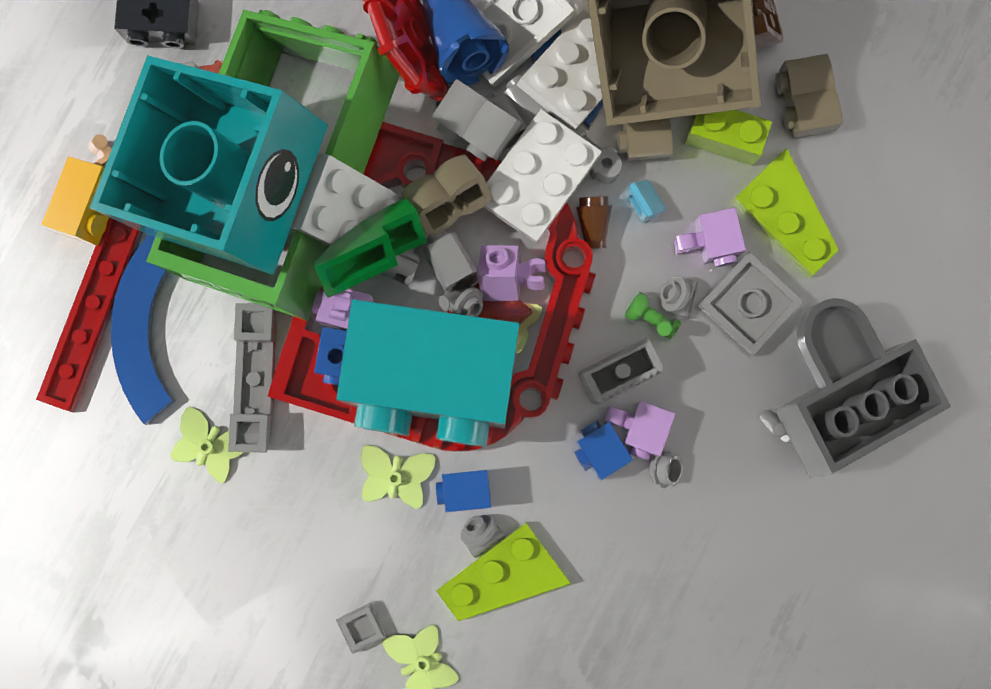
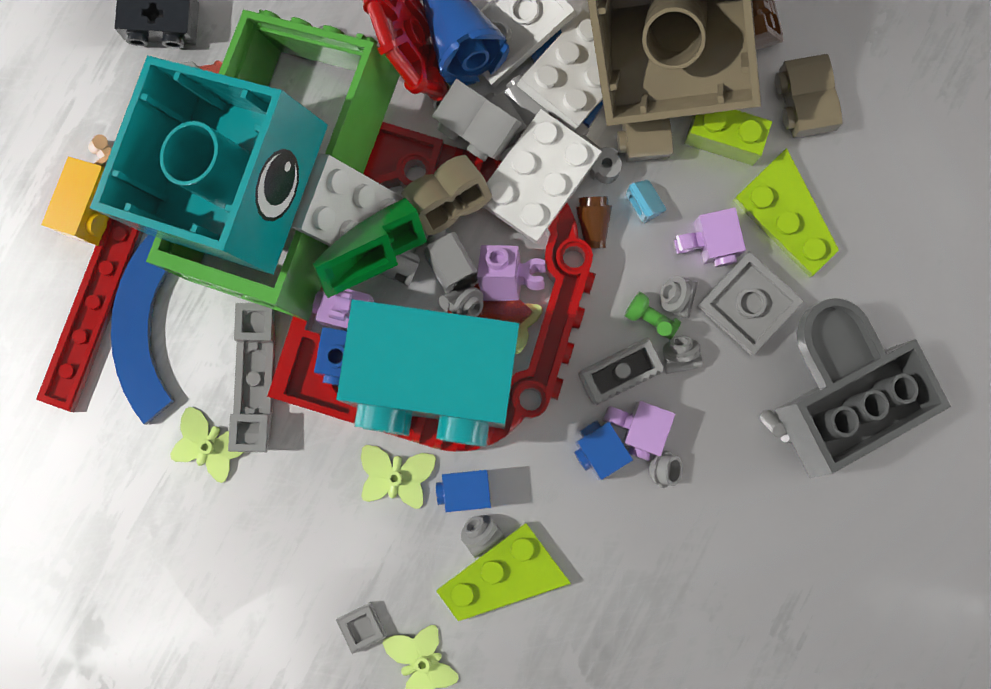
none -> light grey plate [663,336,703,374]

